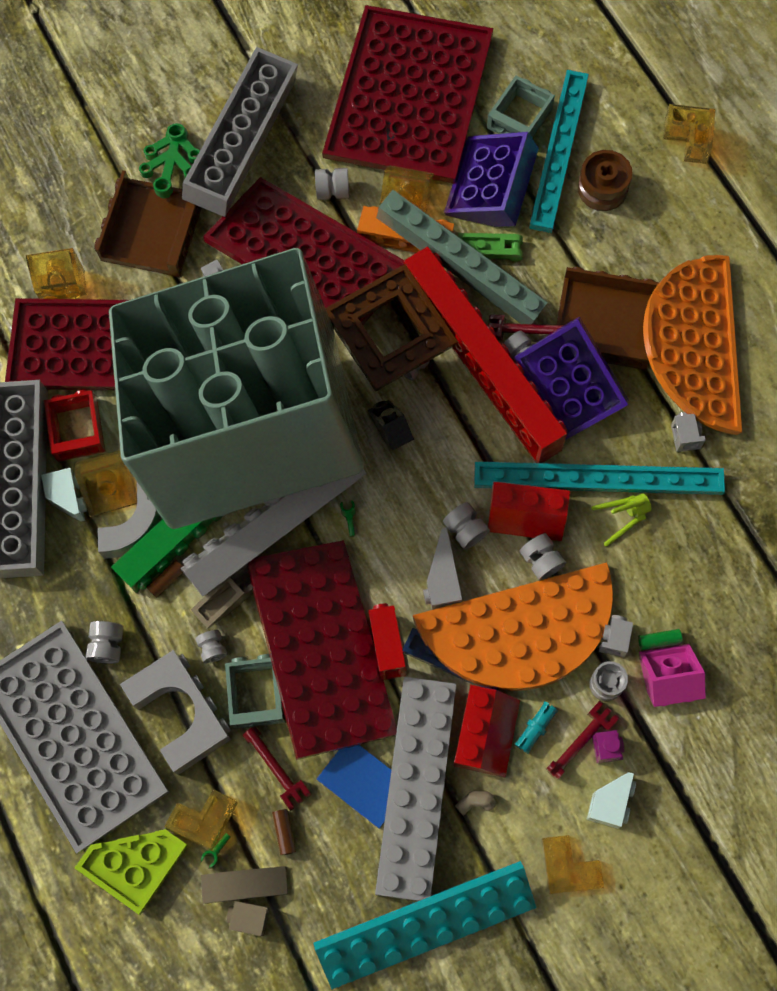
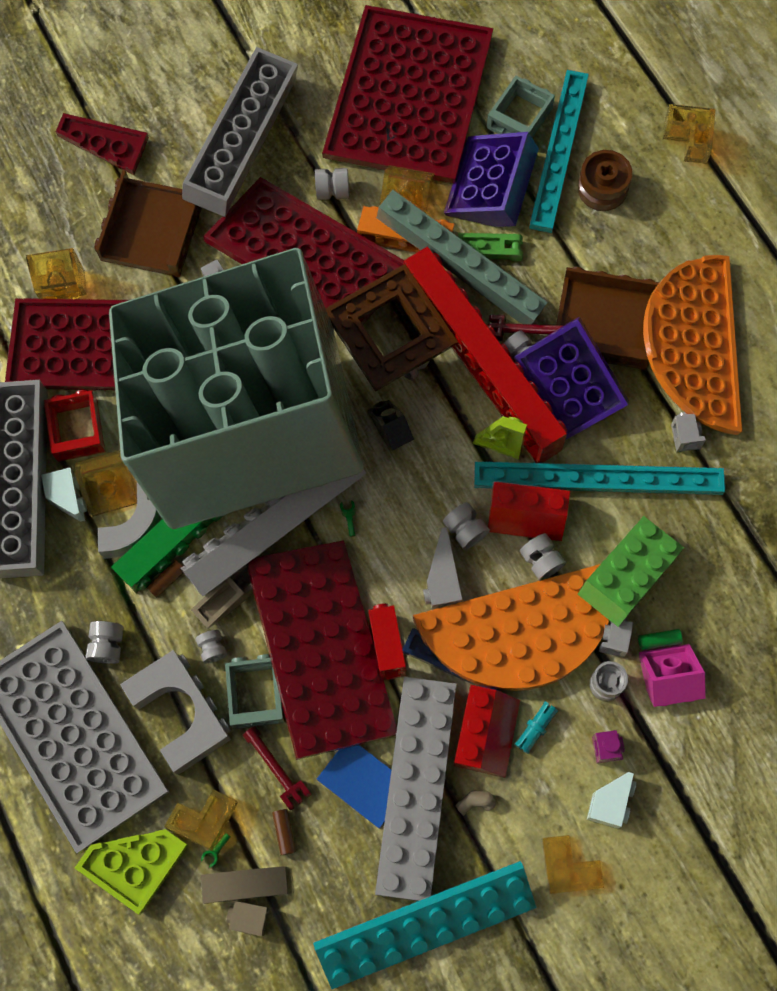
green plant [139,123,200,198] -> none
dark red hinge [546,700,619,780] -> none
lime plant [591,493,651,547] -> none
none -> dark red wing [55,113,149,175]
none -> lime wing [473,416,527,460]
none -> bright green brick [578,516,684,627]

